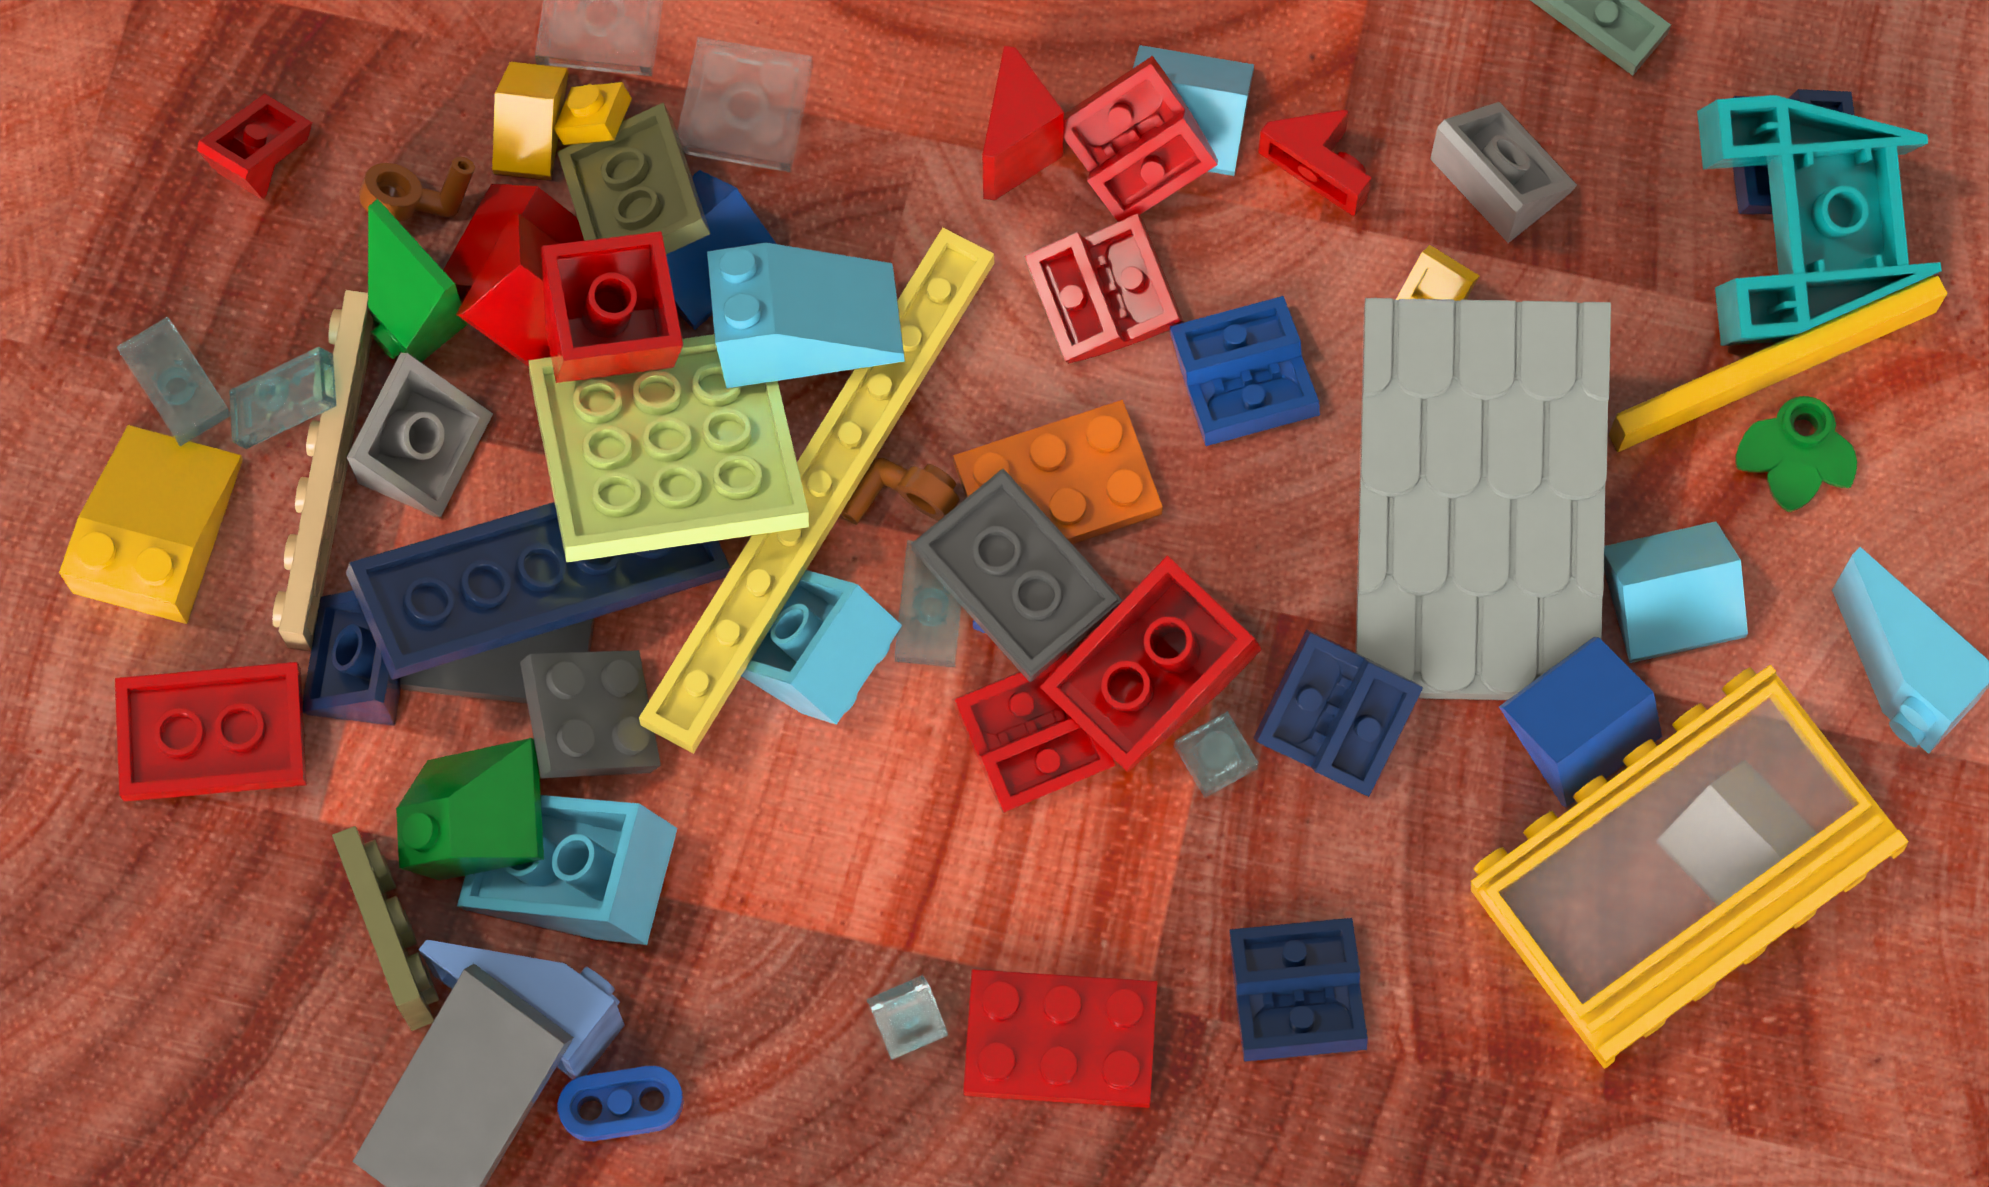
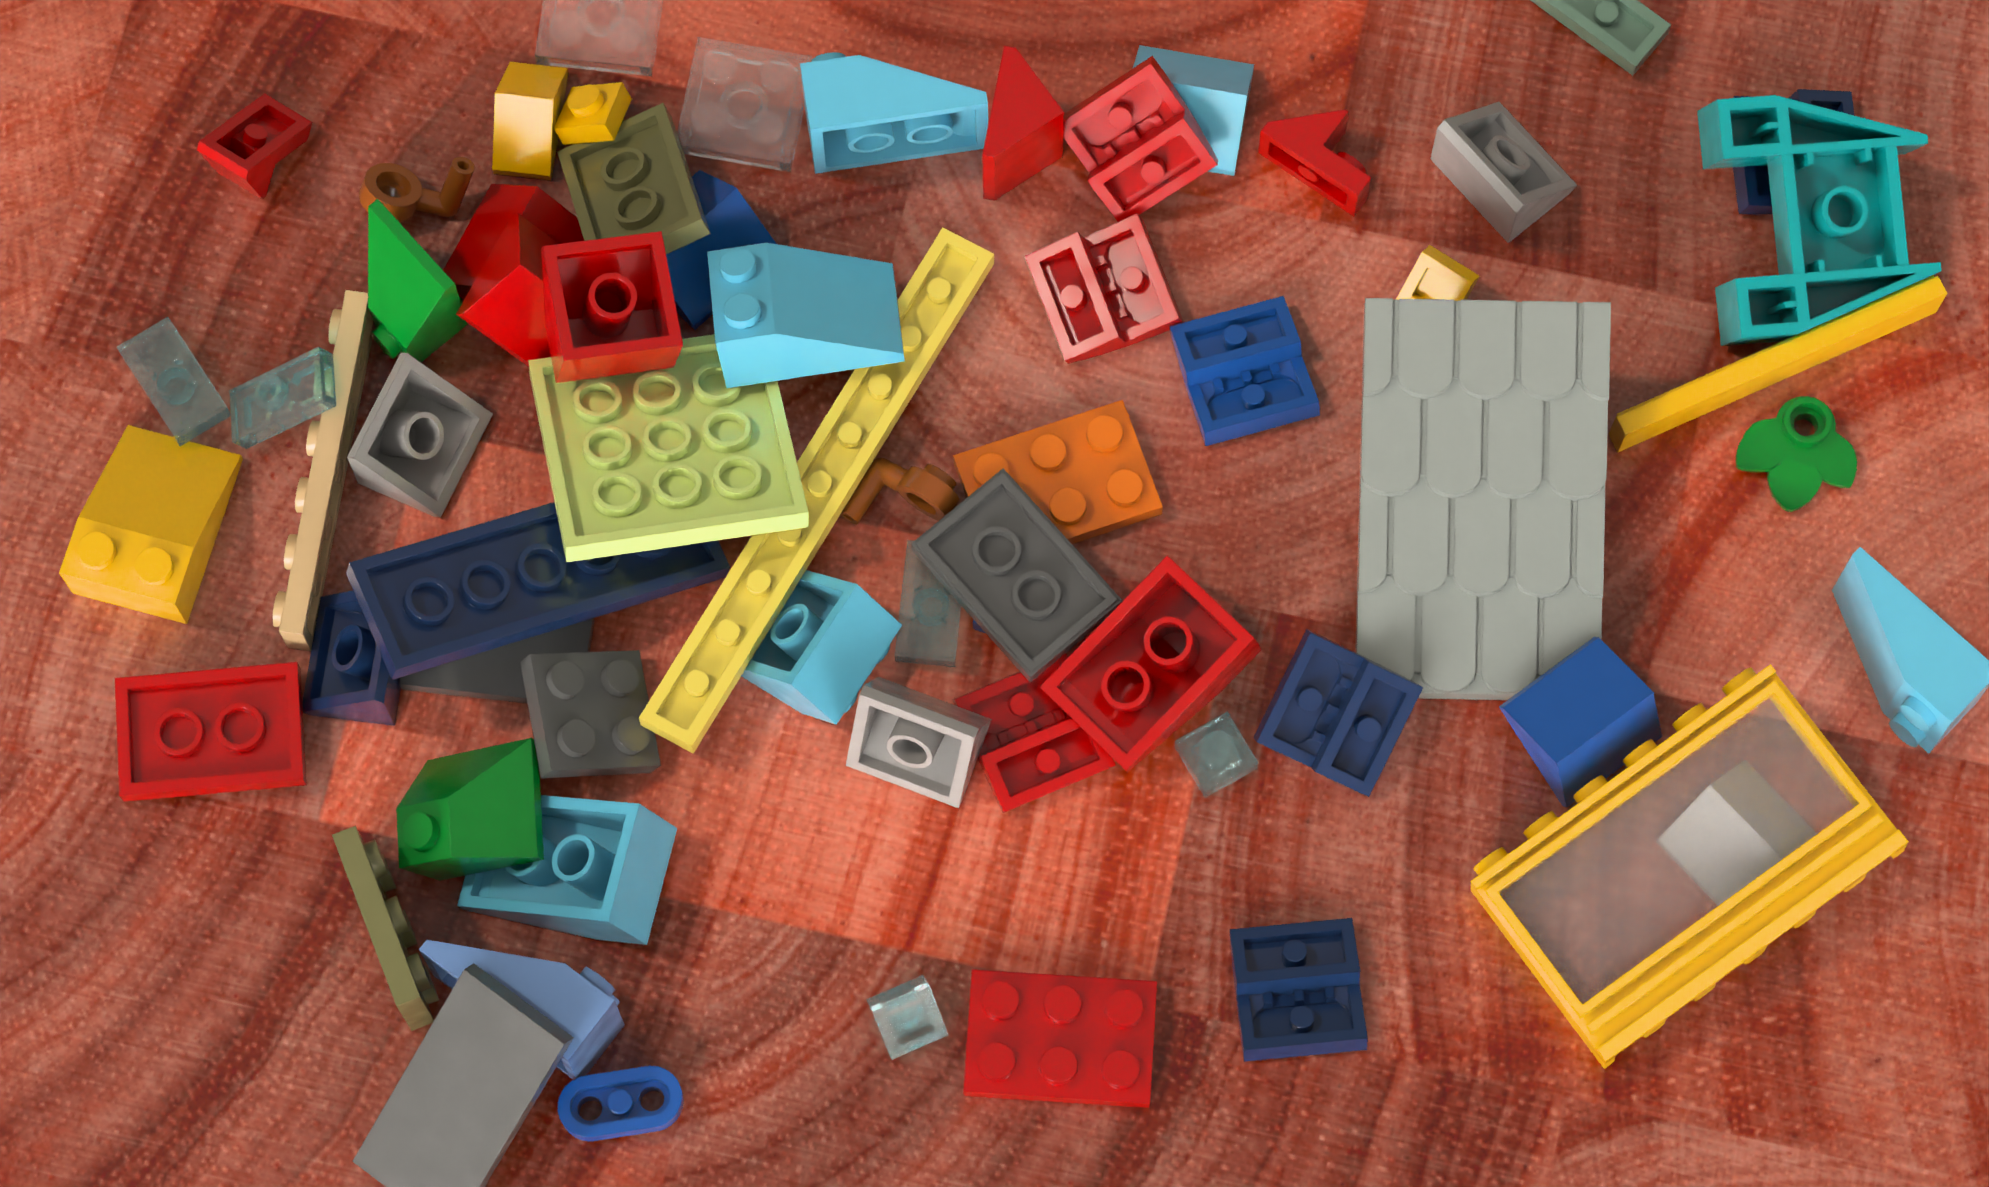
medium azure slope [1604,522,1748,663] -> none
none -> medium azure slope [800,52,988,174]
none -> light grey slope [846,677,992,808]

